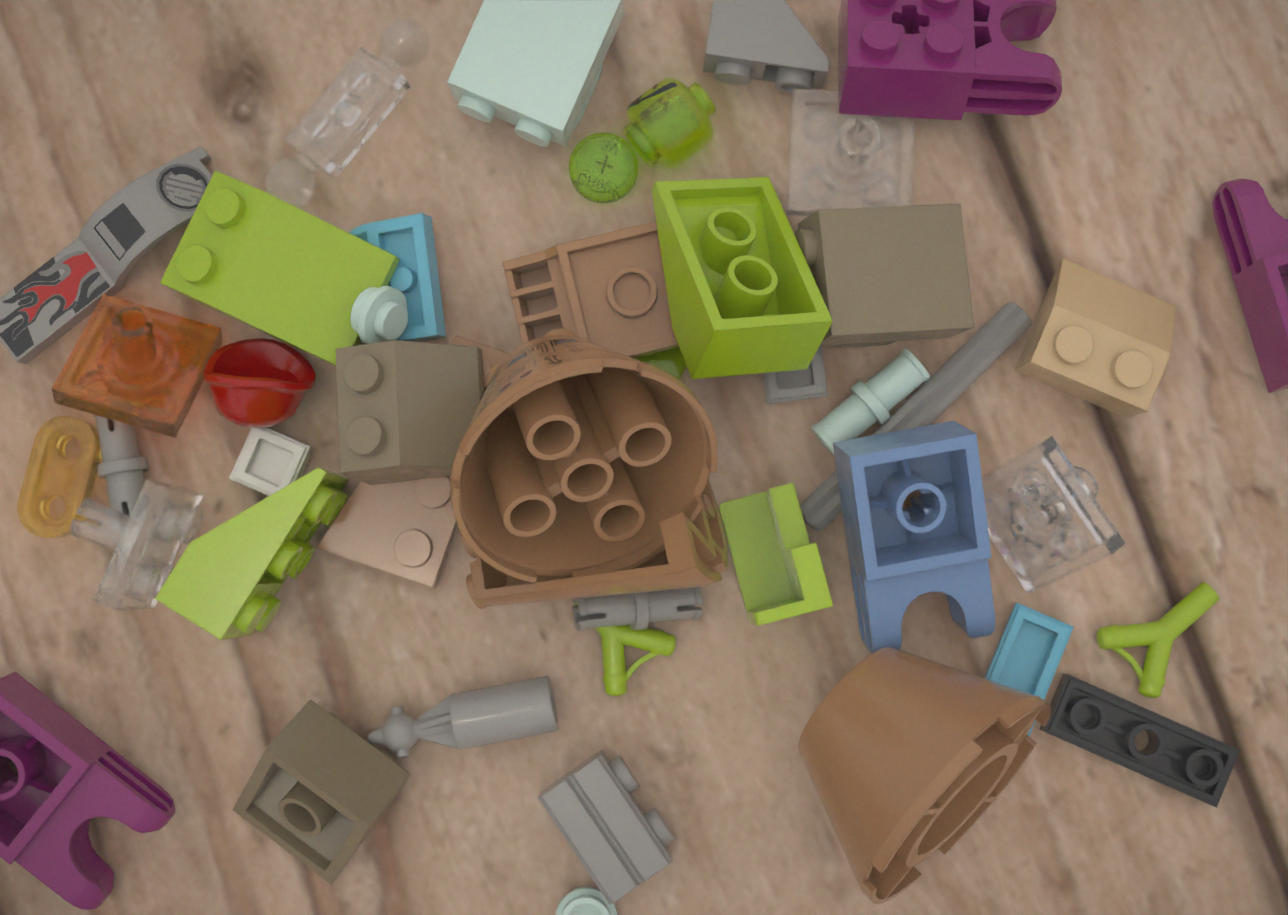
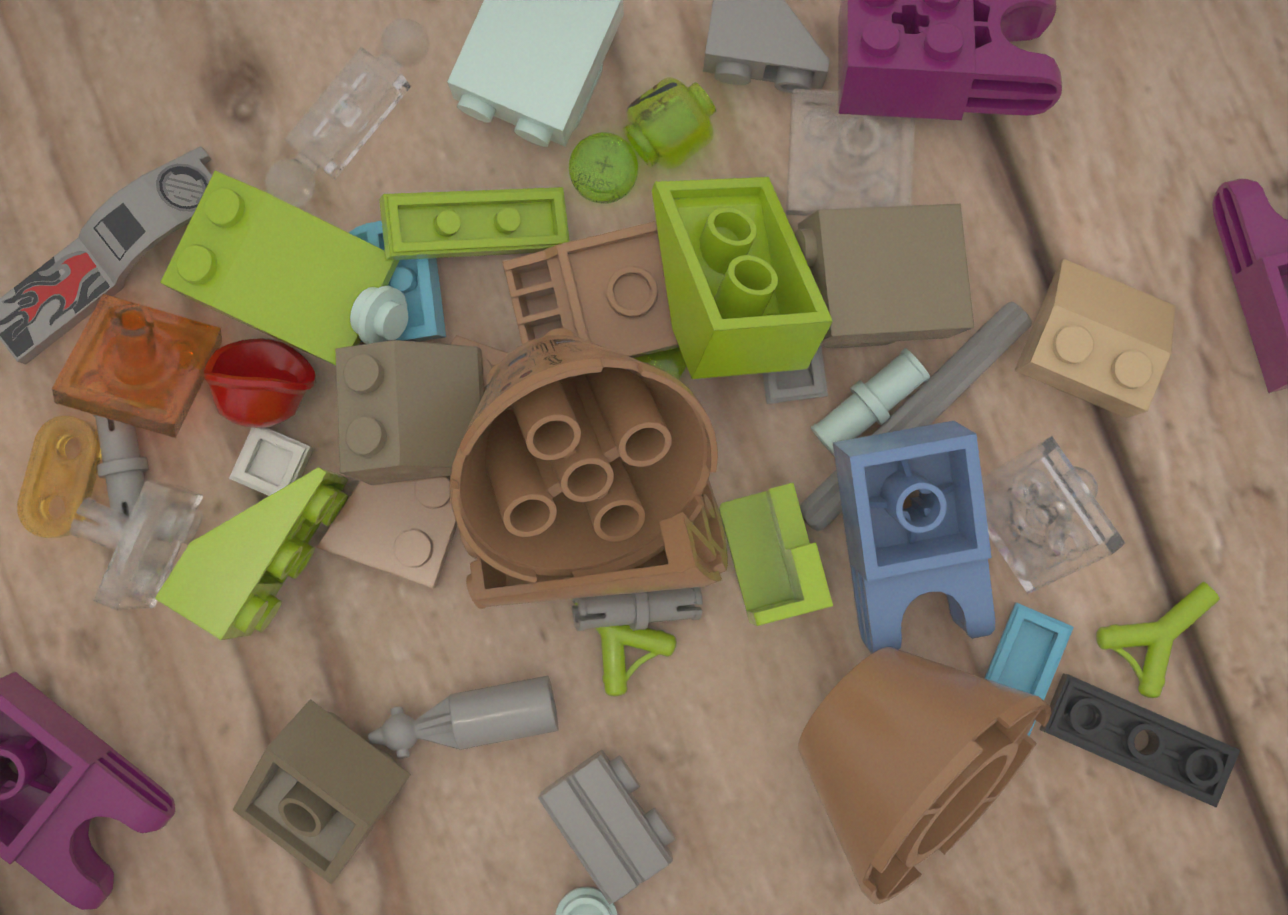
none -> lime tile [379,187,570,261]

